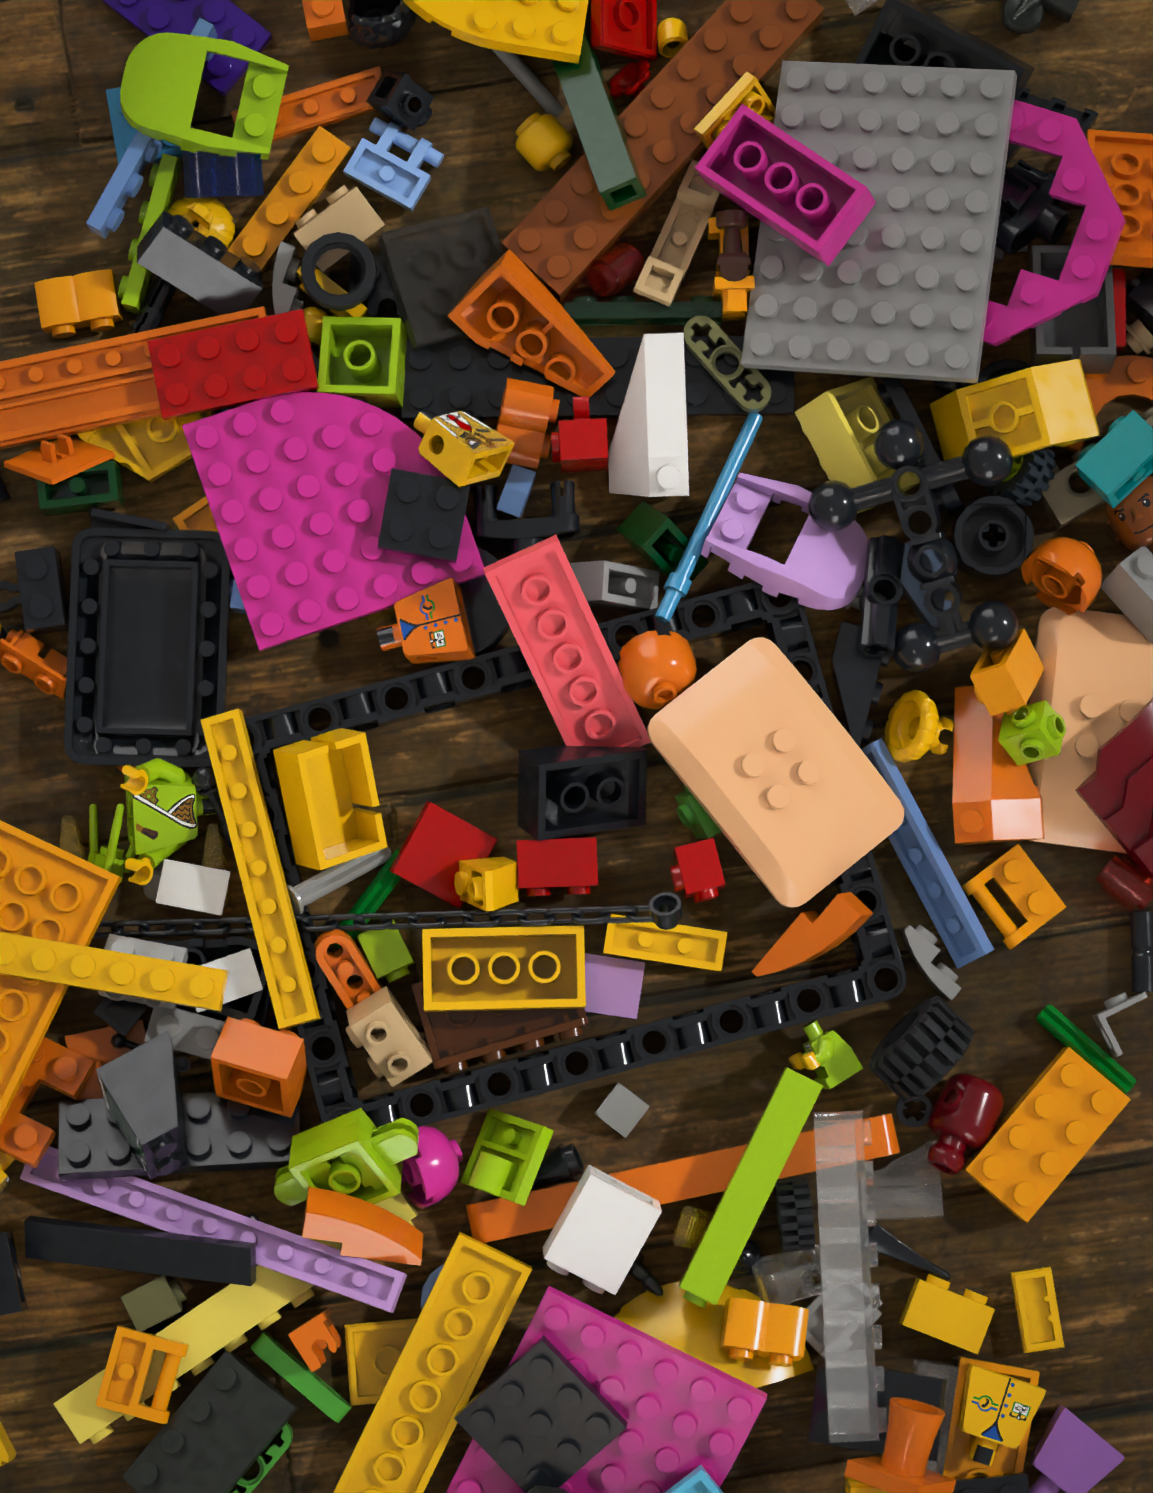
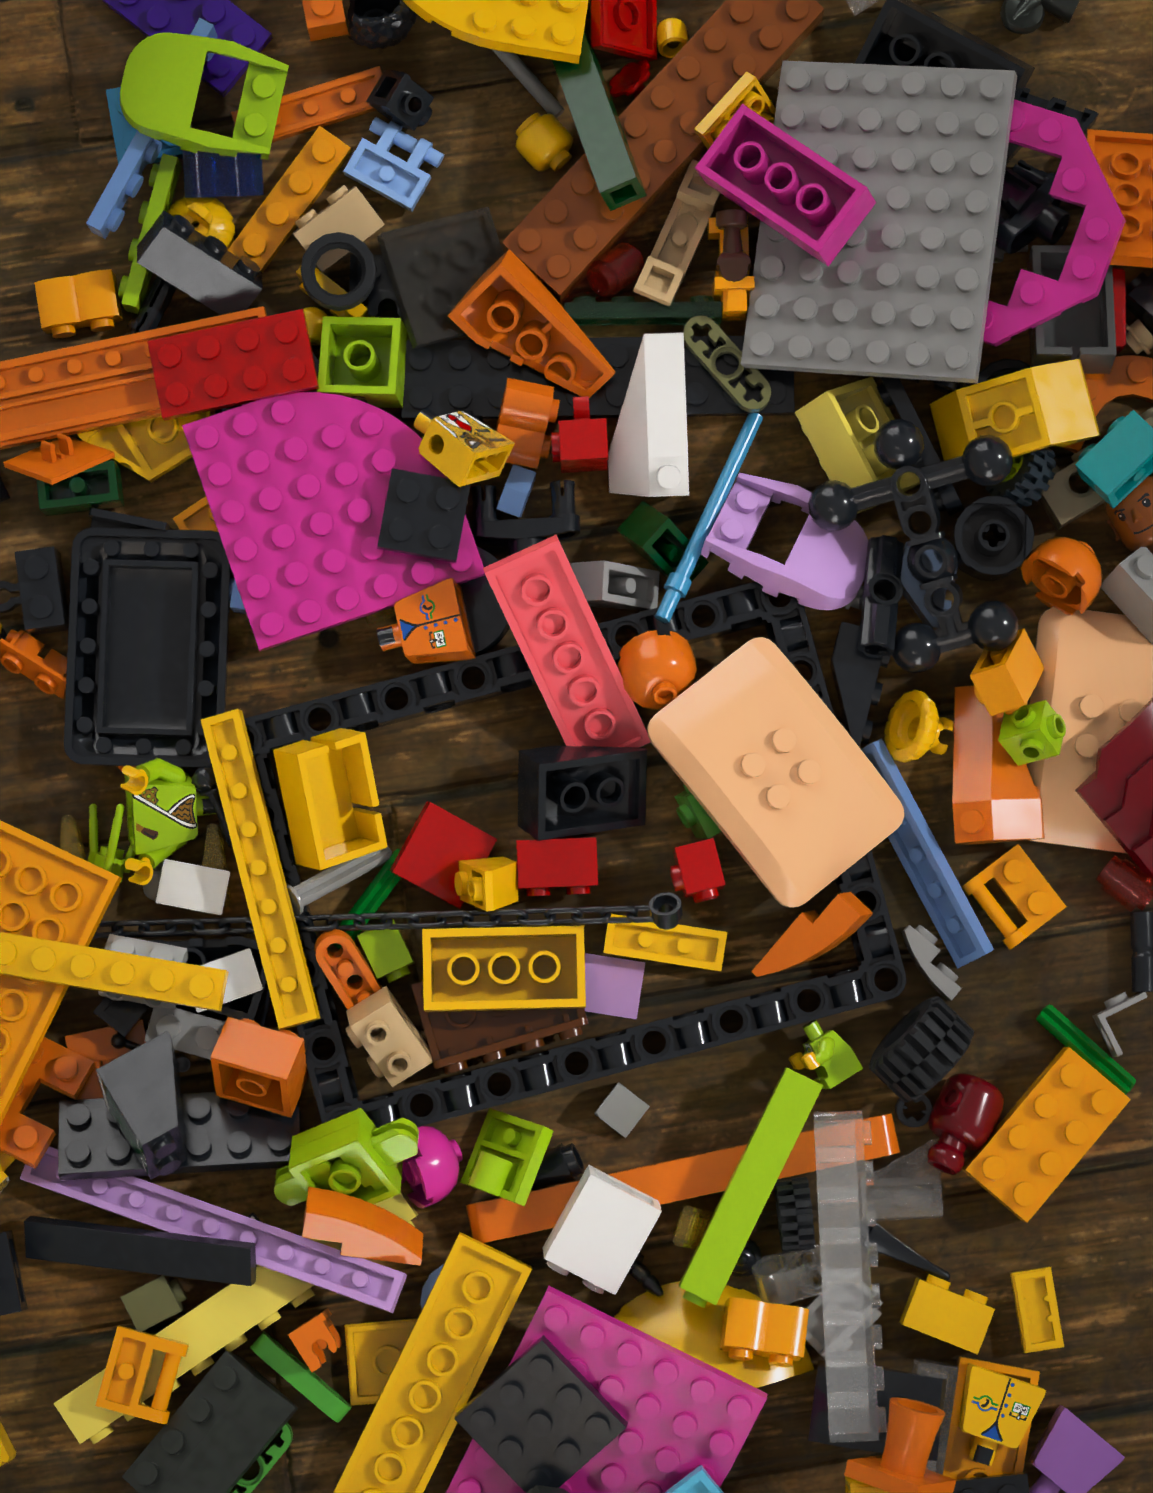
light grey slope [272,241,304,314] -> none

